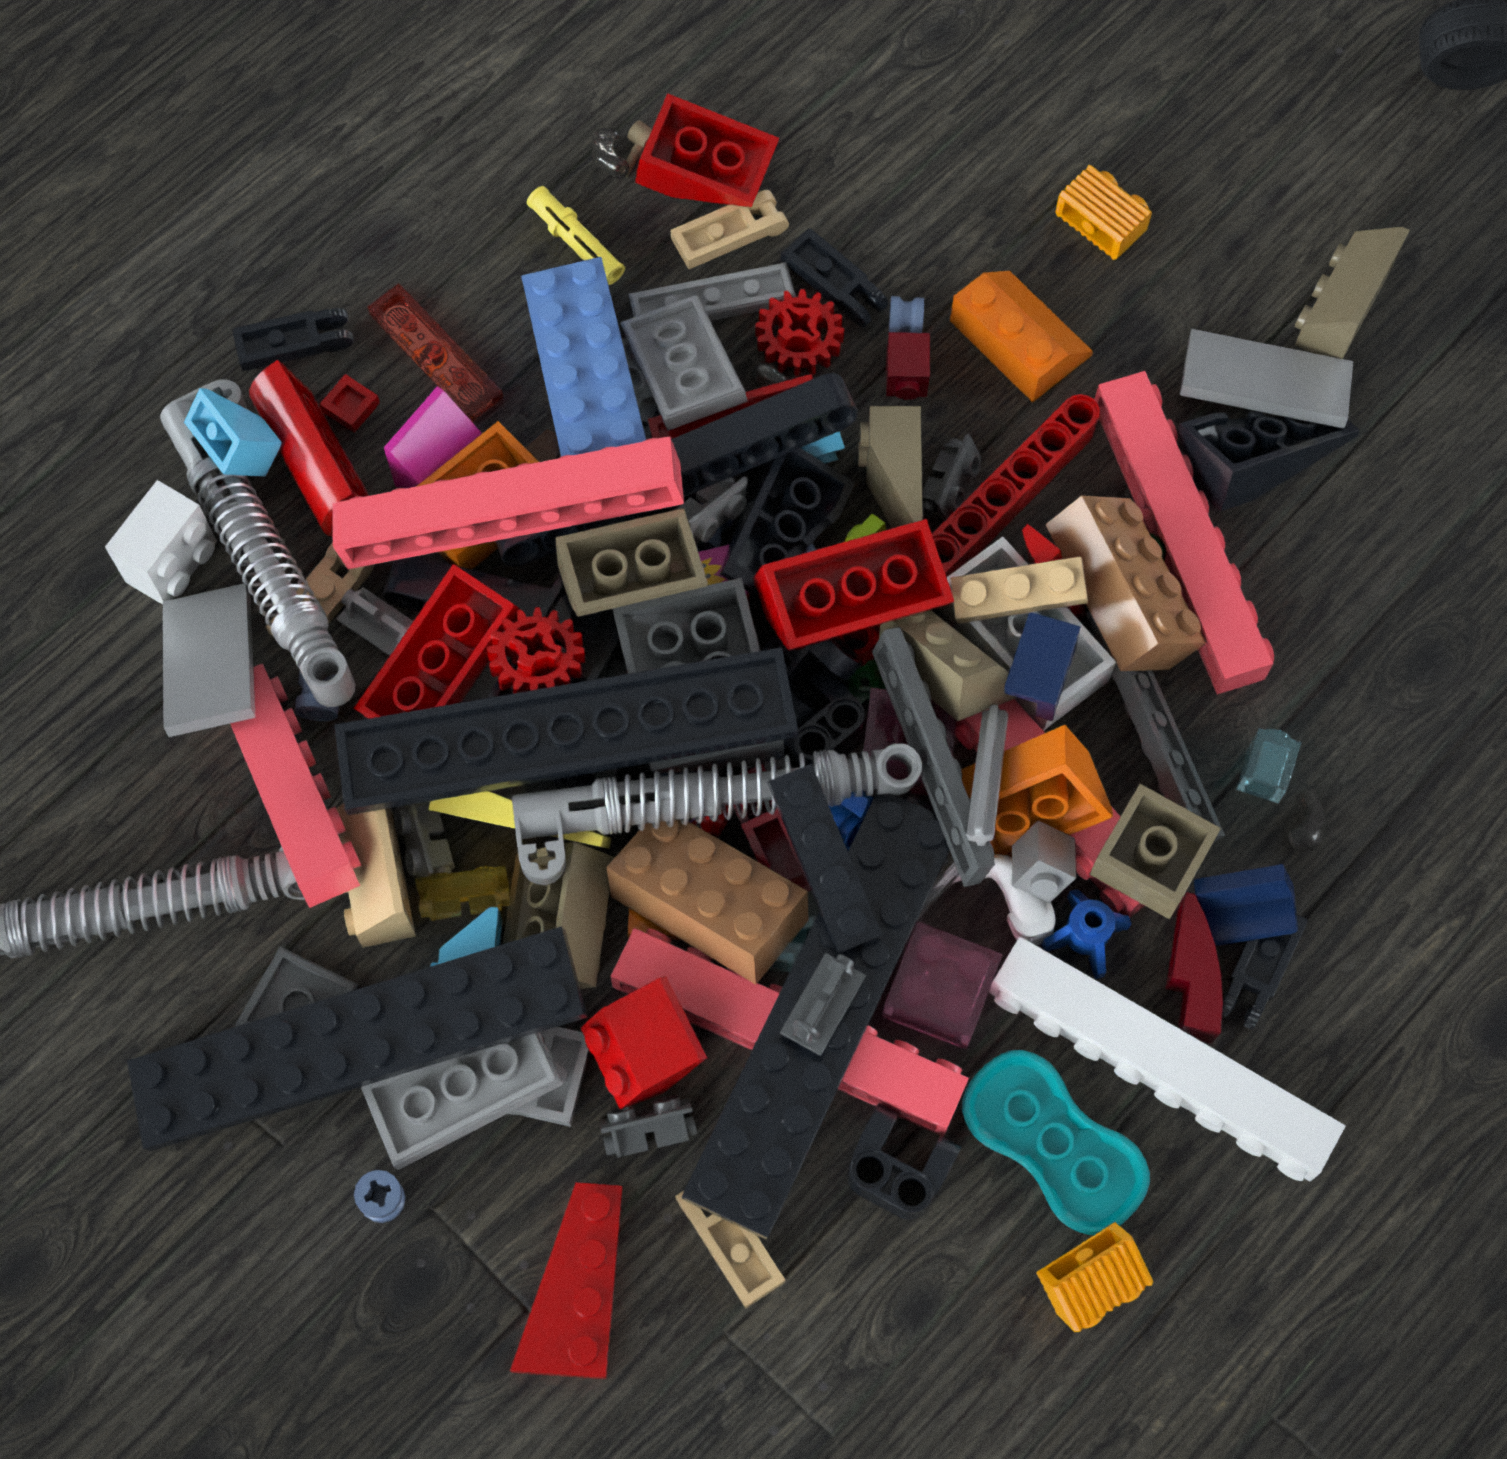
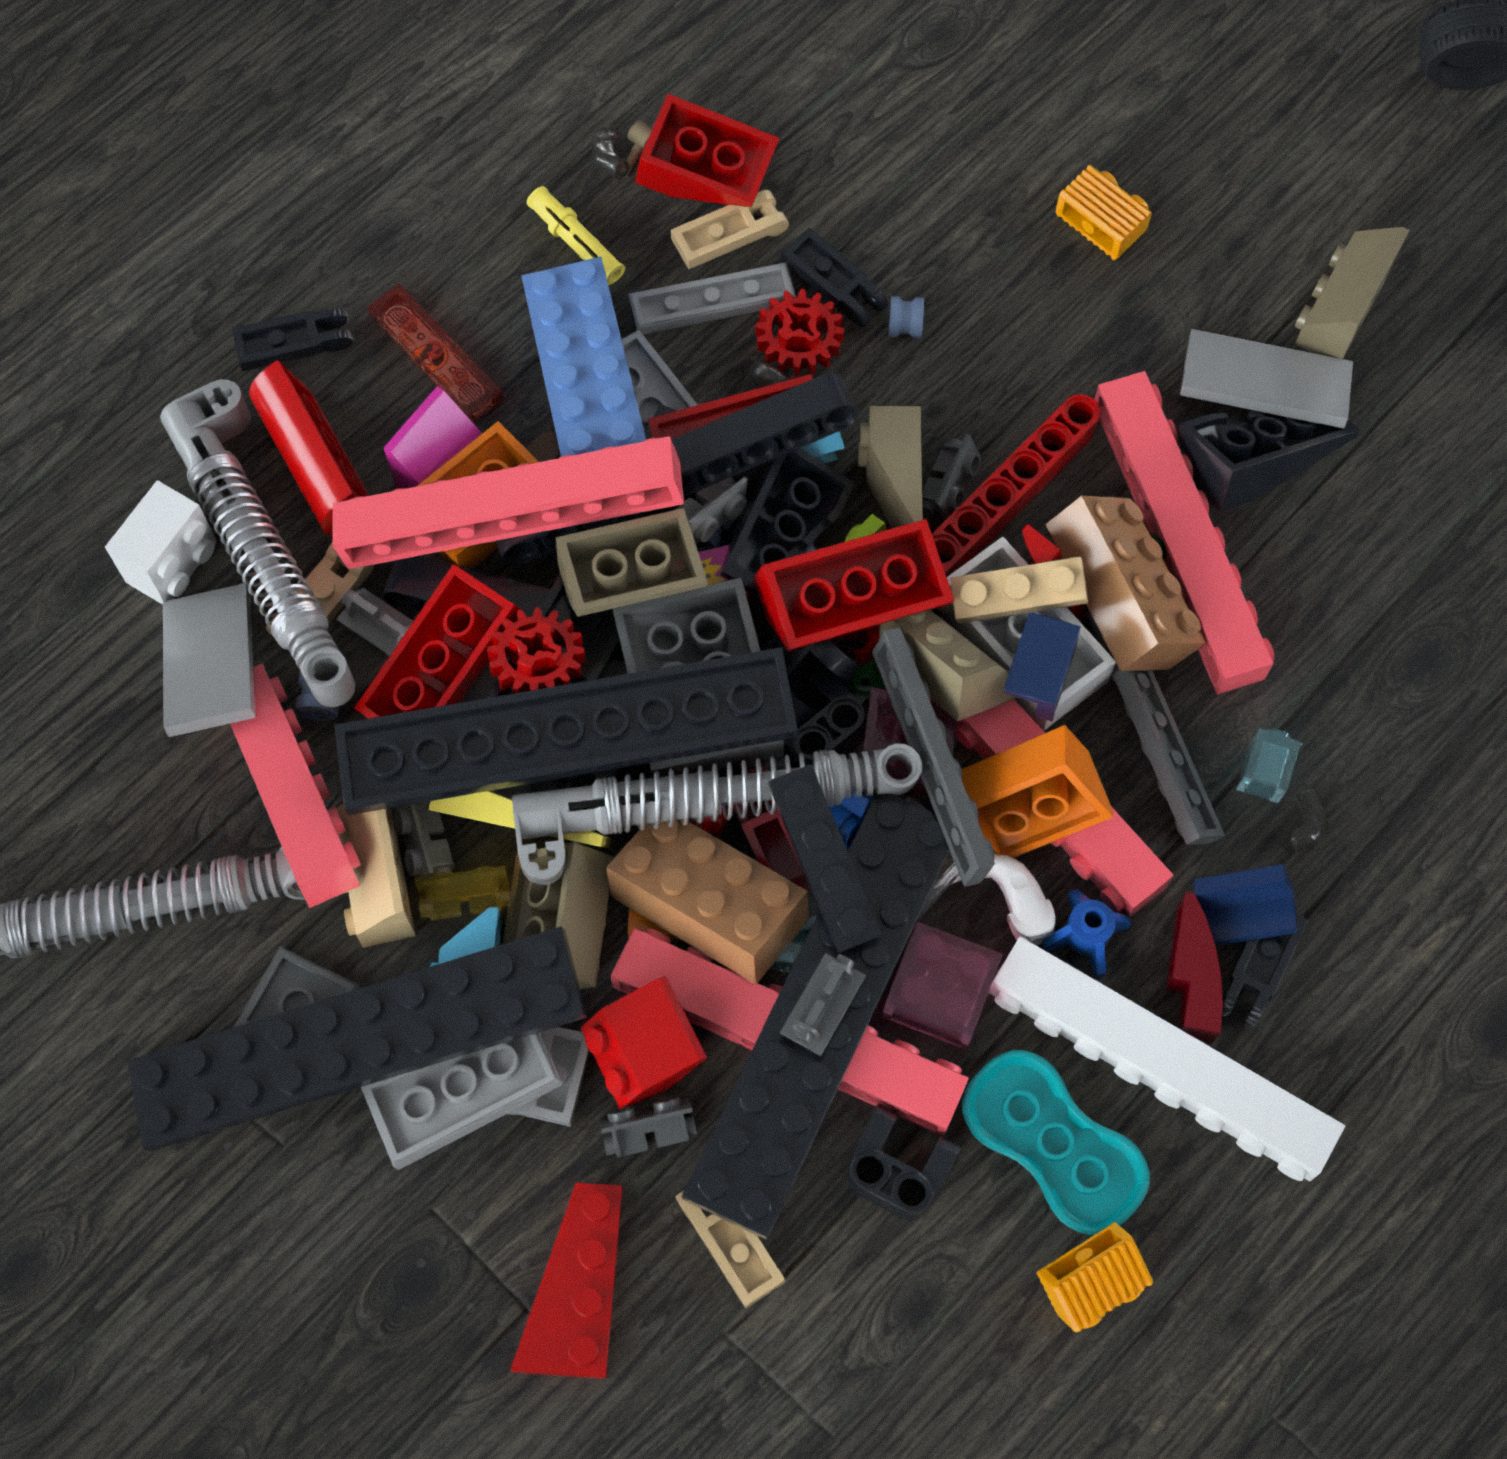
medium azure slope [184,388,282,477] -> none
red plate [319,374,380,433] -> none
sand blue wheel [354,1170,406,1223] -> none
light grey tile [621,295,748,431] -> none
dark red brick [886,332,930,400] -> none
orange slope [950,271,1093,402] -> none
light grey axle [966,705,1008,846] -> none
light grey brick [1012,821,1076,903] -> none
dark tan brick [1089,784,1221,919] -> none

